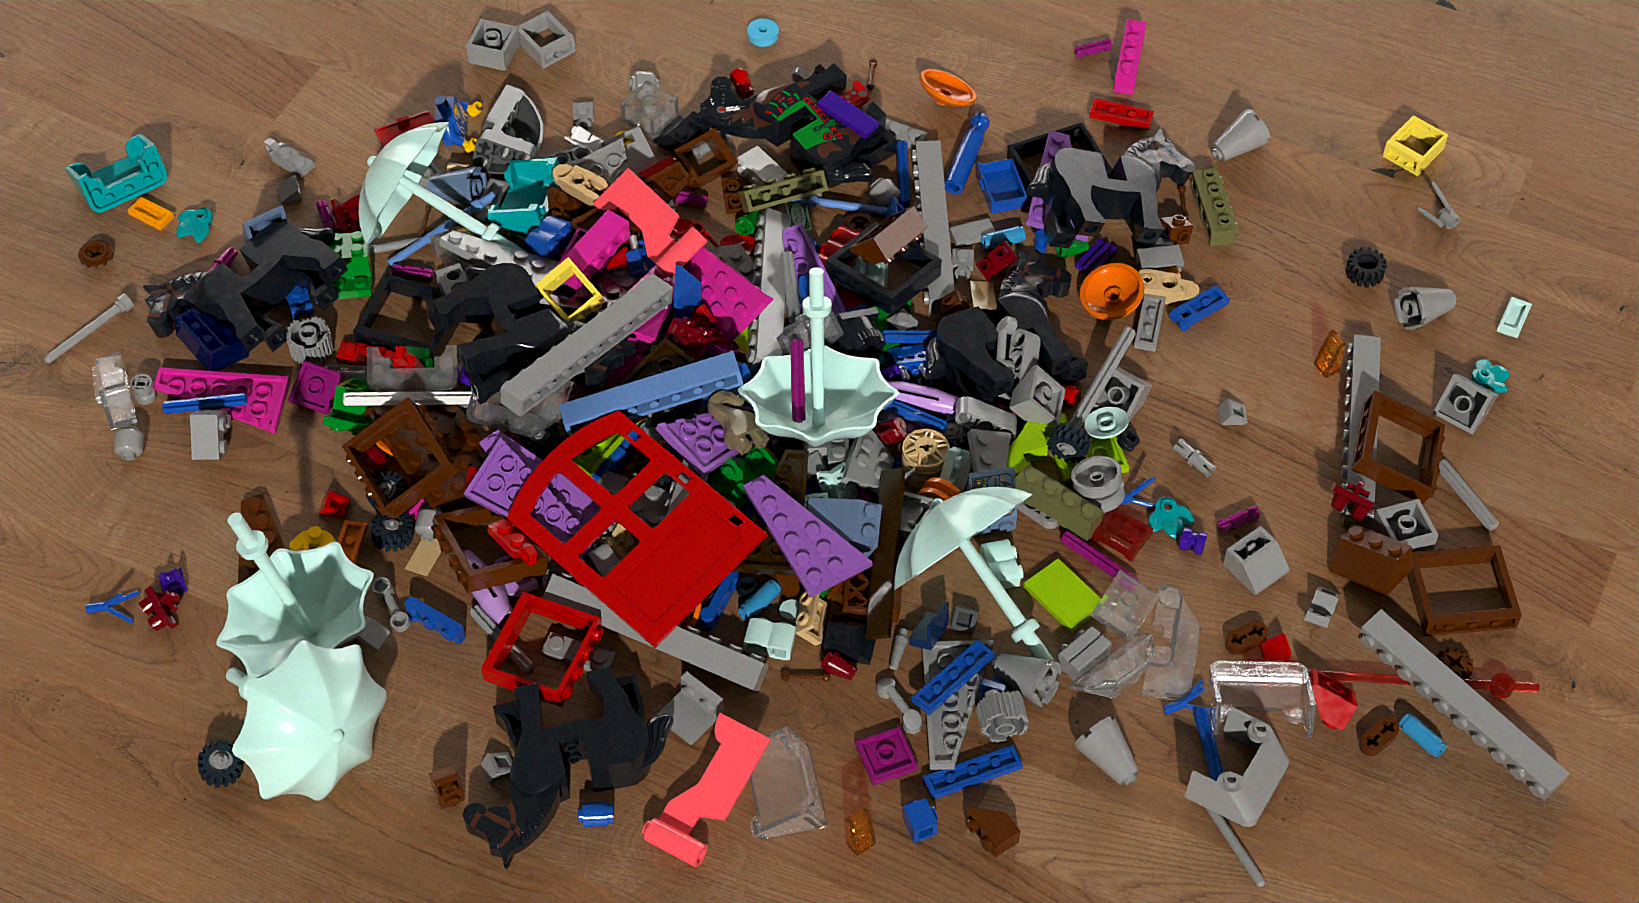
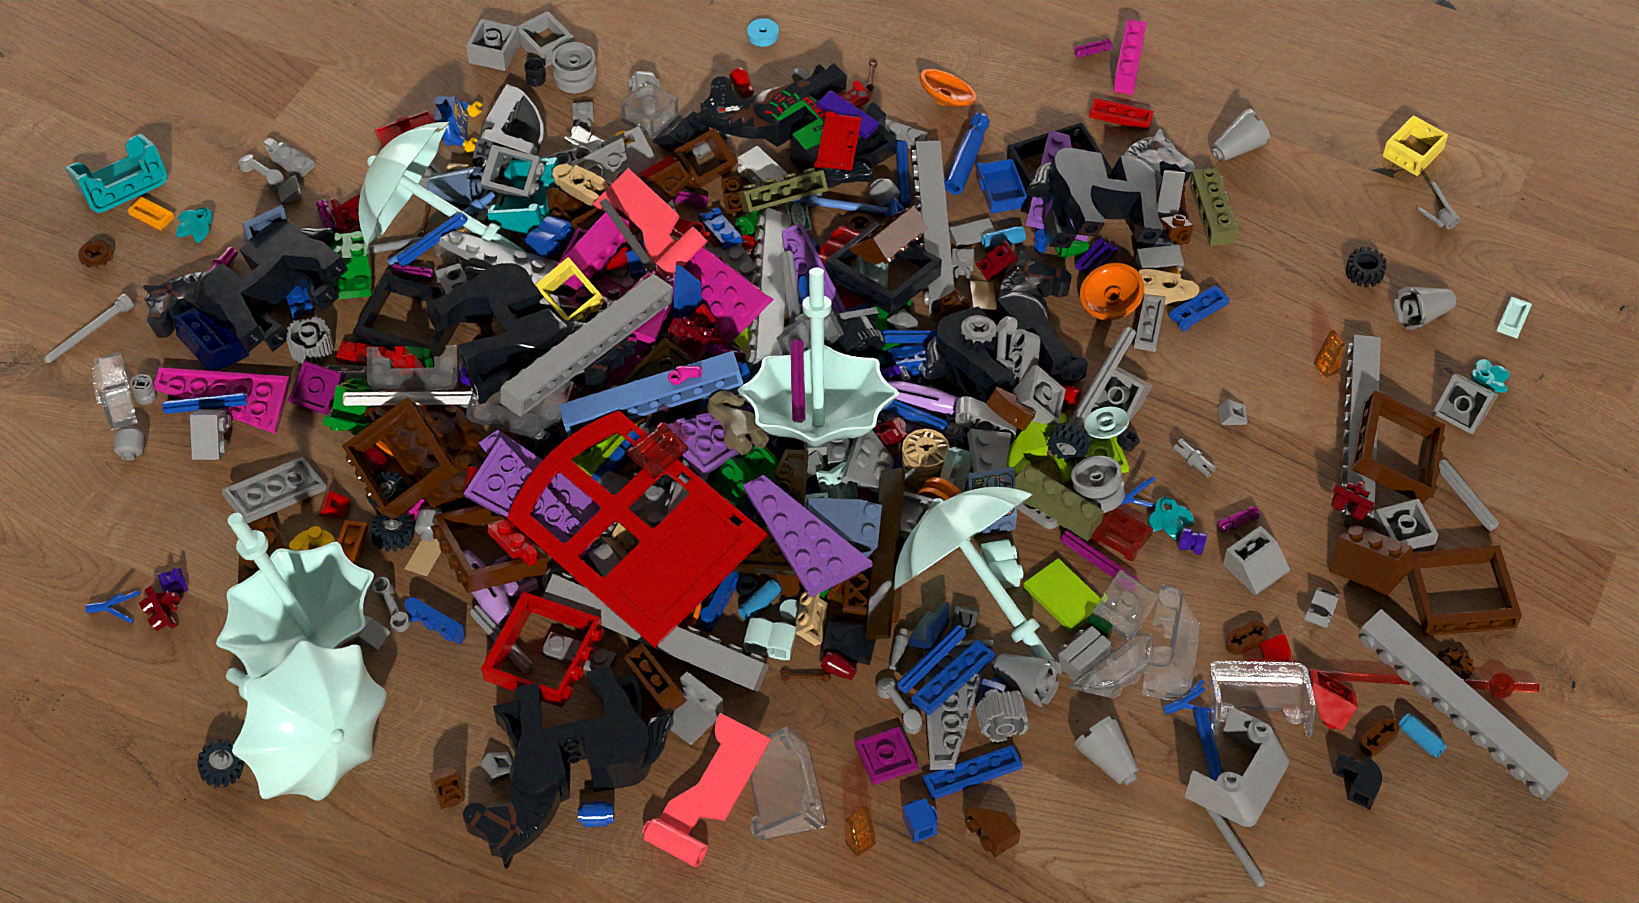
none -> light grey tile [222,456,326,523]
none -> light grey bar [238,154,285,191]
none -> blue axle [397,212,468,266]
none -> light grey window [480,145,545,201]
none -> black wheel [524,58,546,87]
none -> light grey wheel [551,42,598,94]
none -> dark grey bar [600,198,657,273]
none -> reddish brown brick [623,643,688,714]
none -> clear red plate [626,422,689,479]
none -> dark pink arm [668,366,702,385]
none -> blue plate [698,207,742,250]
none -> red door [814,111,862,171]
none -> blue axle [897,625,966,693]
none -> light grey gear [961,315,997,344]
none -> reddish brown slope [986,387,1036,431]
none -> dark green tile [1086,613,1113,640]
none -> light grey beam [1158,169,1185,219]
none -> black brick [1333,754,1382,810]

